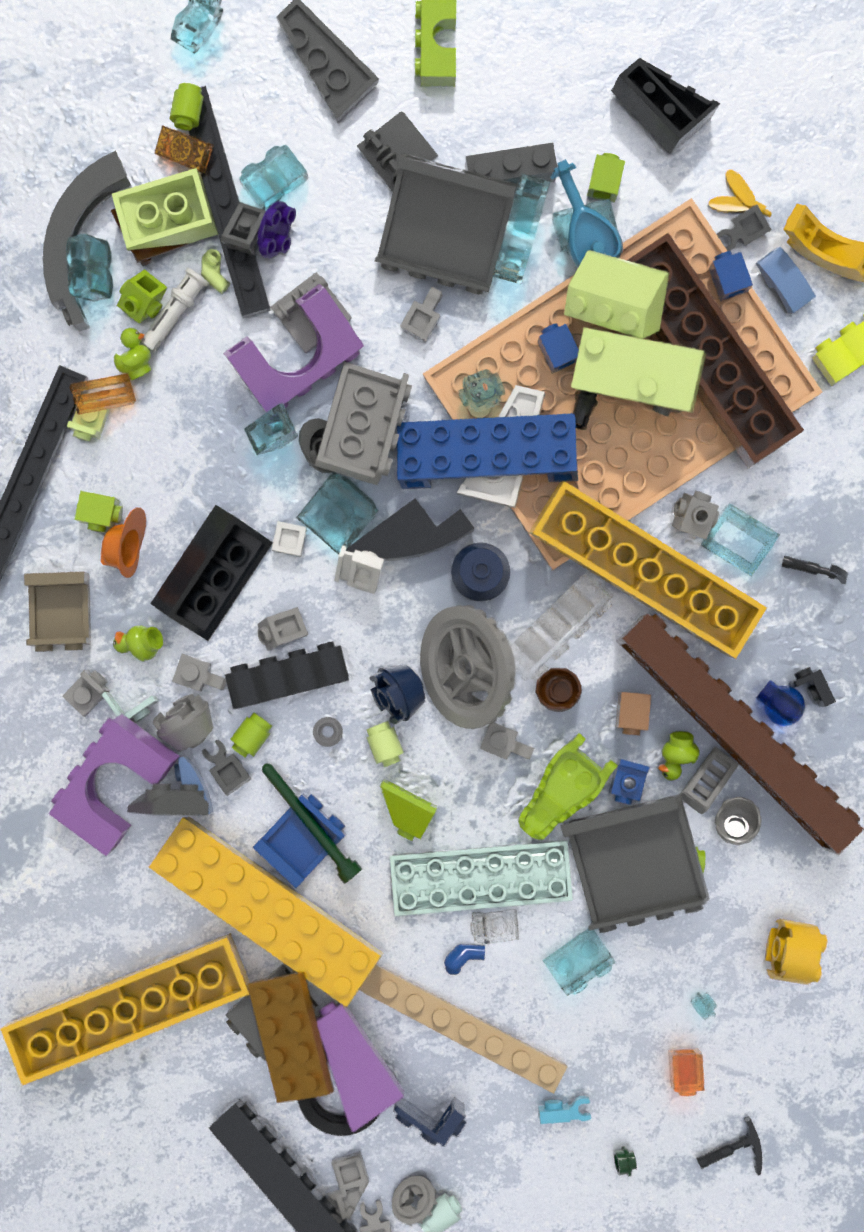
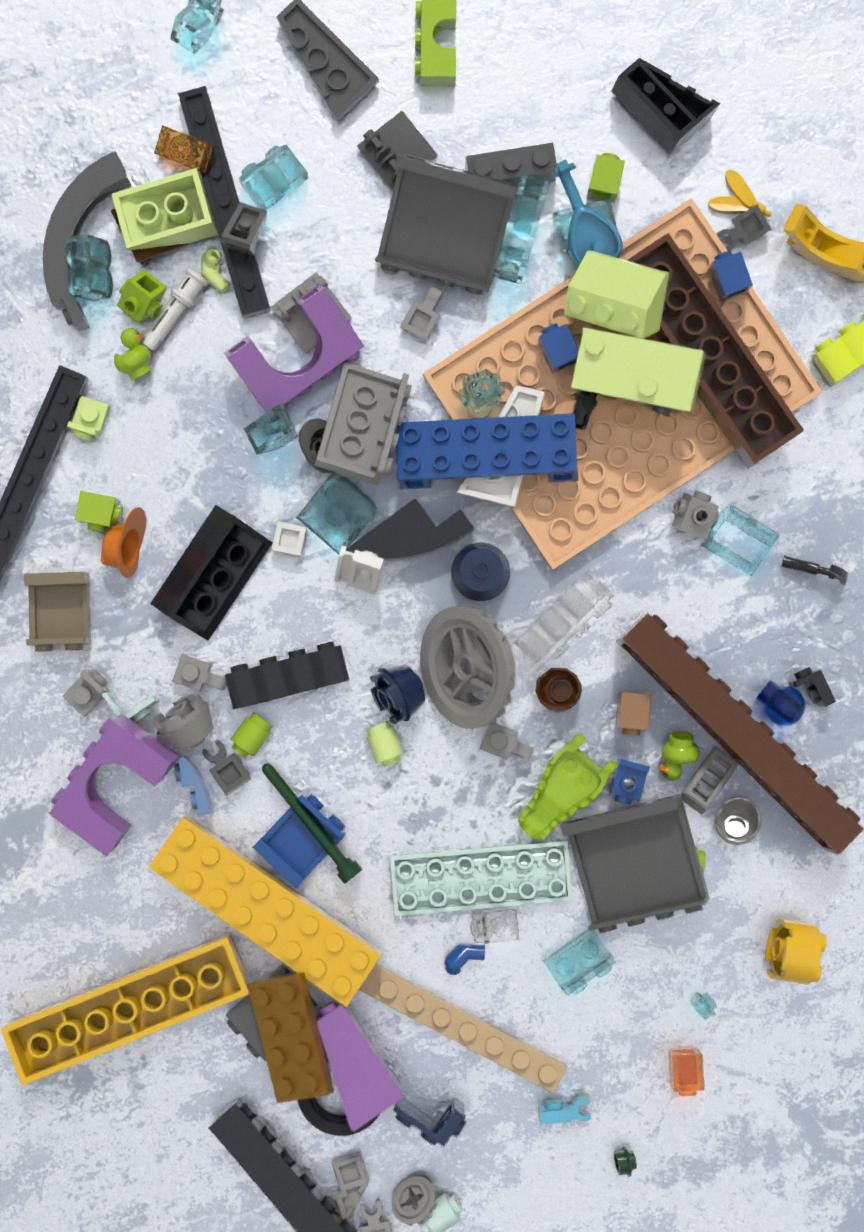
clear orange tile [69,374,136,415] -> none
lime animal [113,625,163,662] -> none
dark grey slope [127,783,209,815] -> none
lime brick [169,83,203,131] -> none
dark purple dish [257,201,296,259] -> none
light grey bracket [257,607,308,651] -> none
flat silver plate [313,717,343,747] -> none
lime slope [380,779,437,841] -> none
yellow brick [529,481,767,659] -> none
black piece [696,1116,762,1175] -> none
medium blue slope [756,247,816,313] -> none

